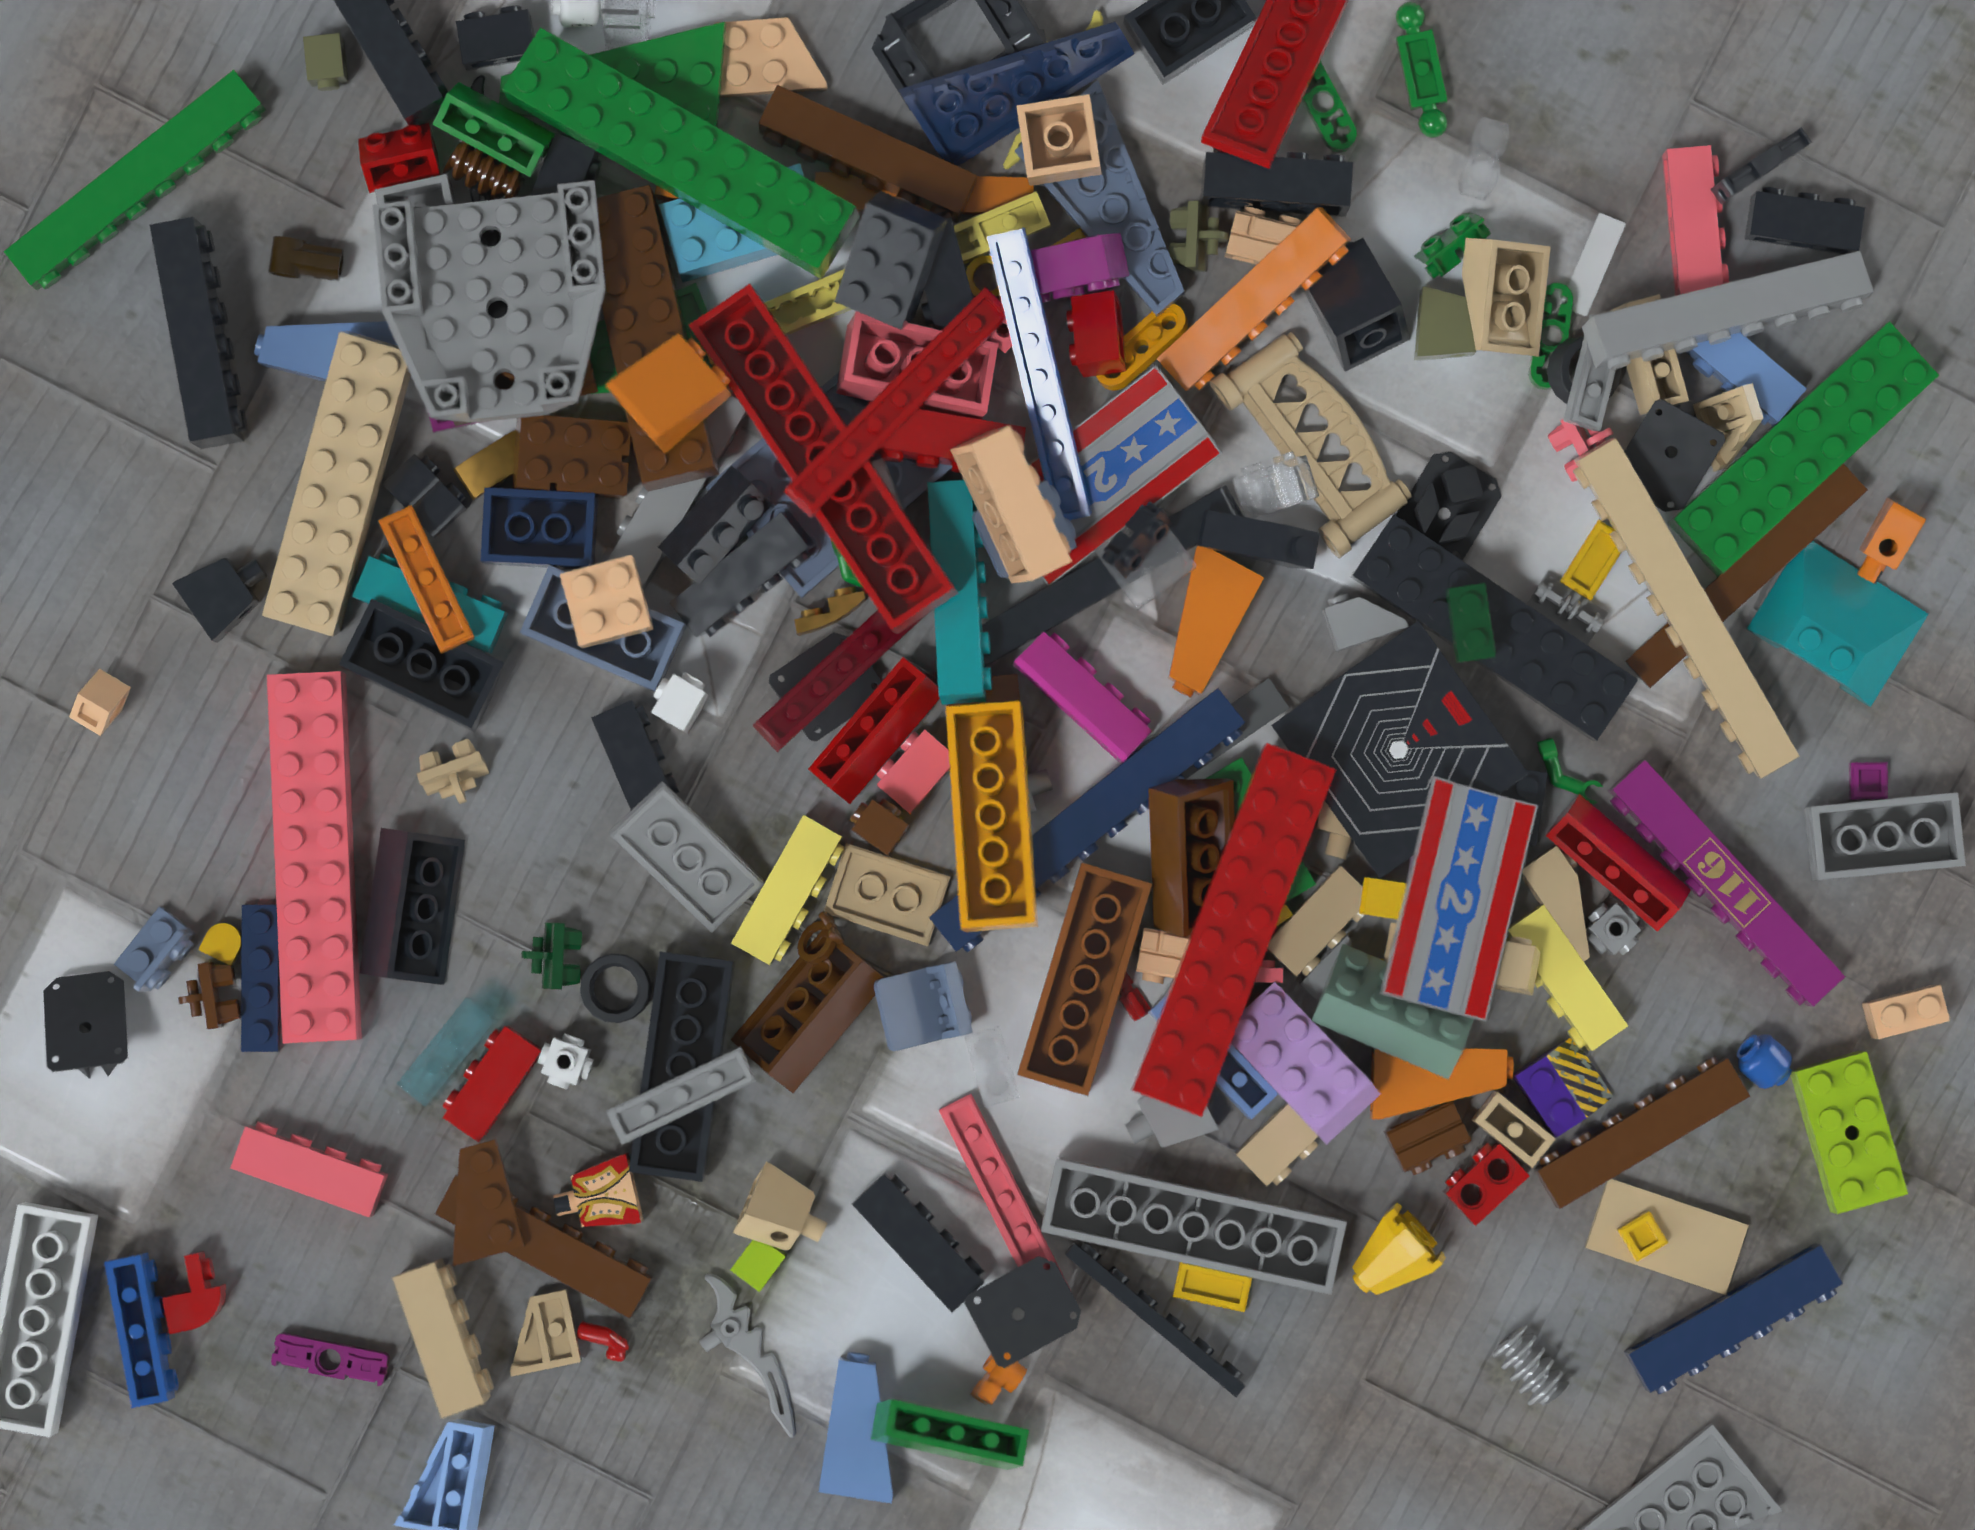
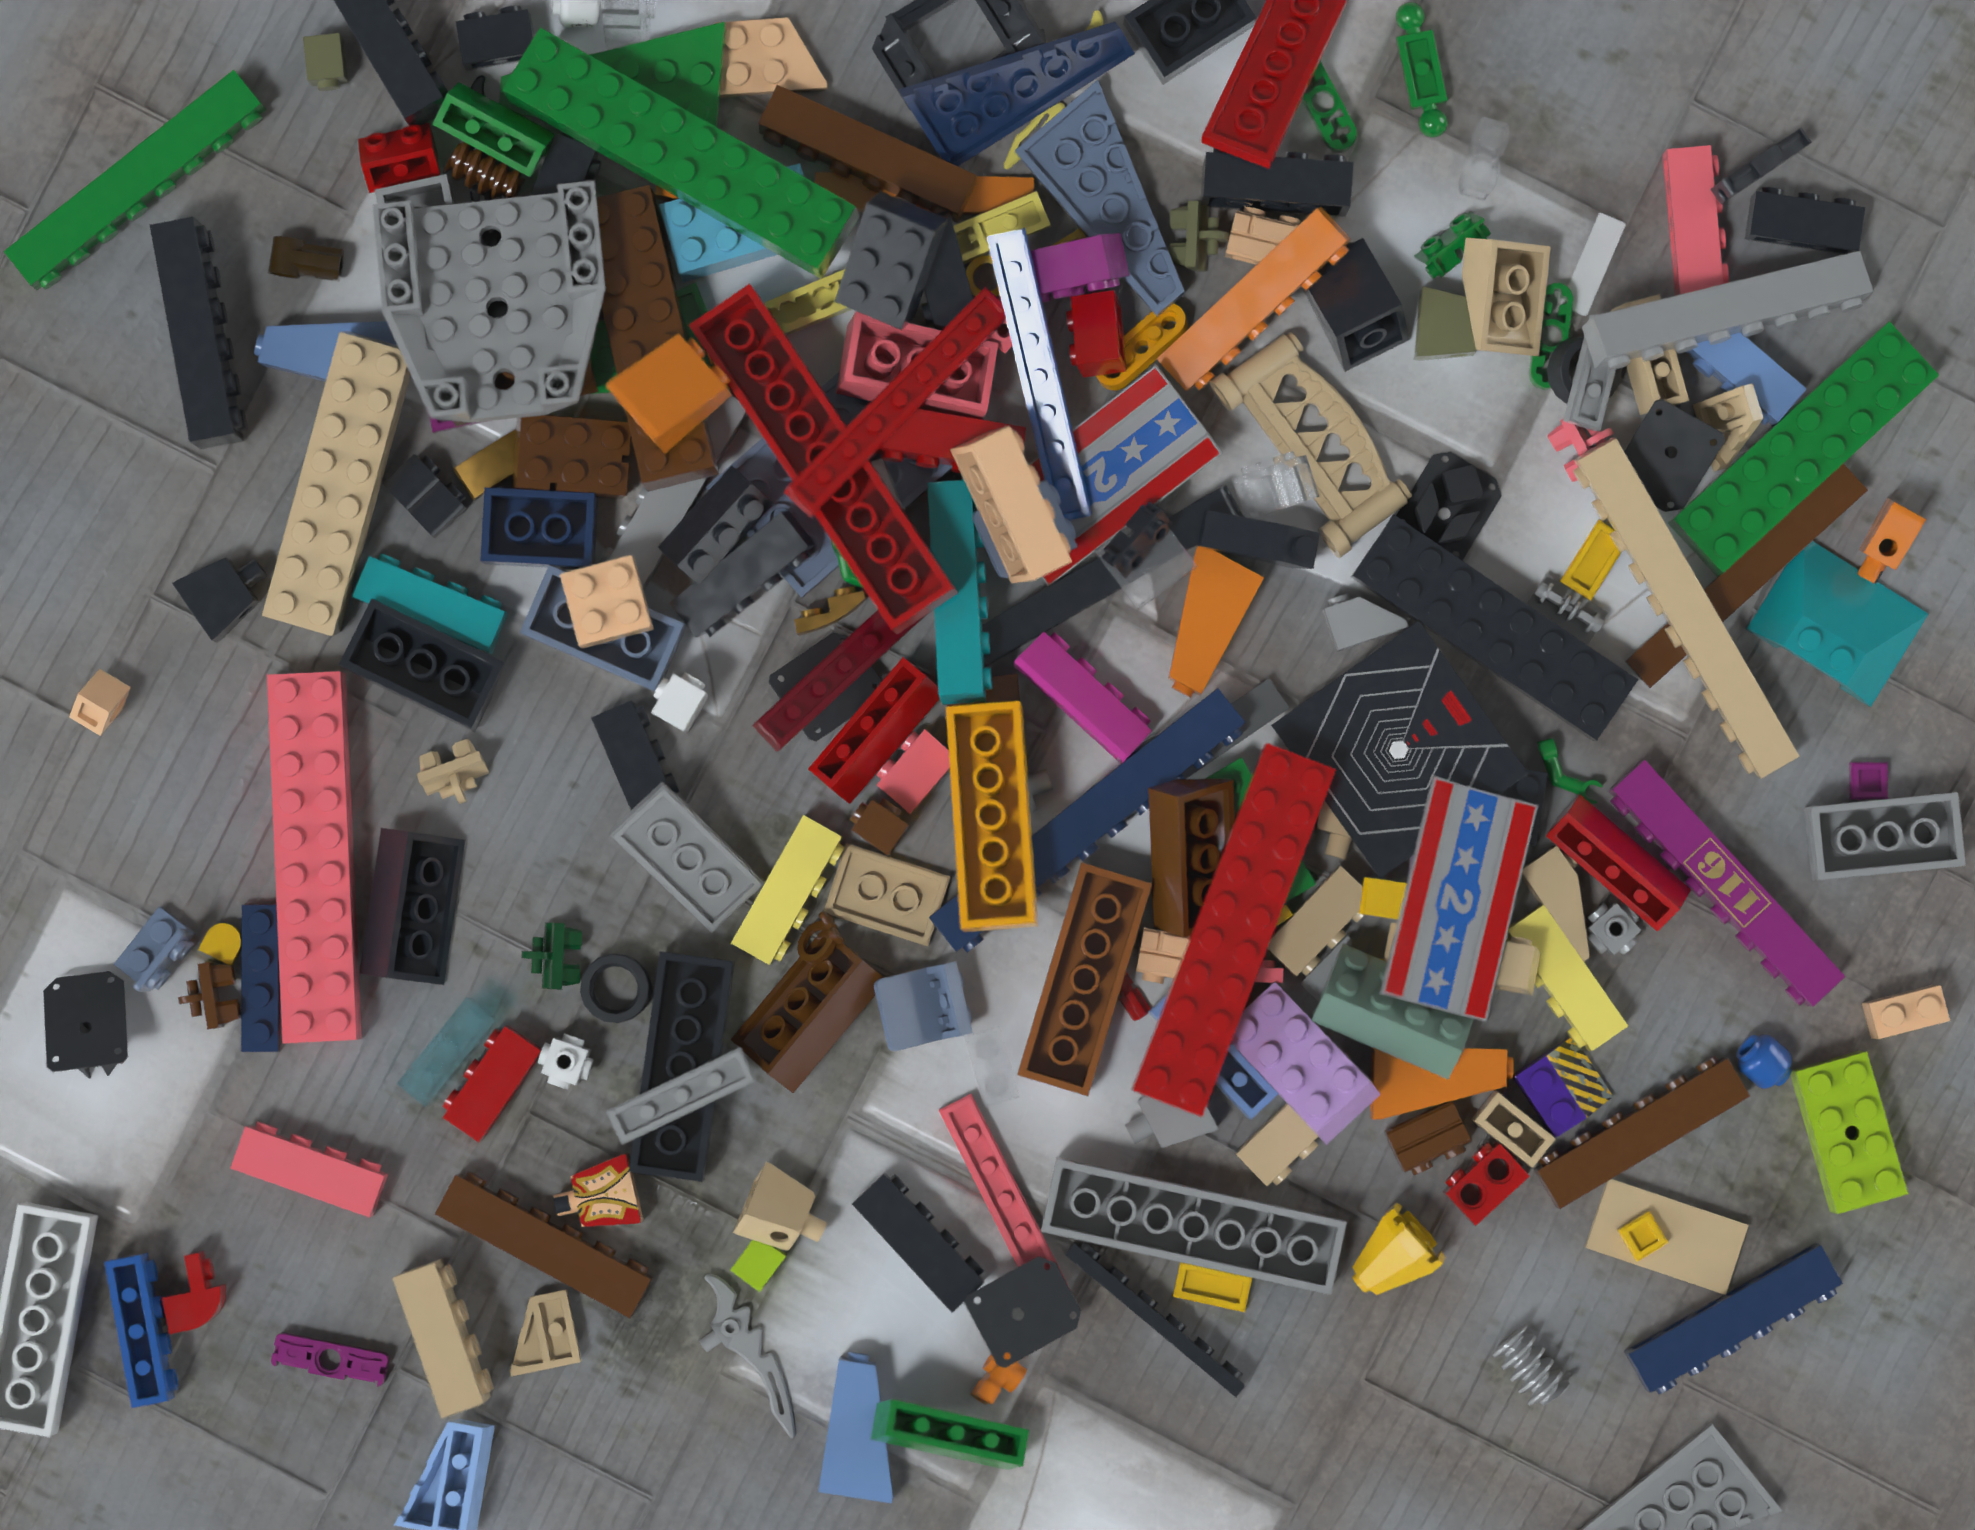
orange tile [378,505,475,654] -> none
reddish brown wing [453,1139,525,1266] -> none
red arm [577,1321,629,1362] -> none
light nougat brick [1017,94,1102,186] -> none
dark green brick [1445,583,1496,663] -> none

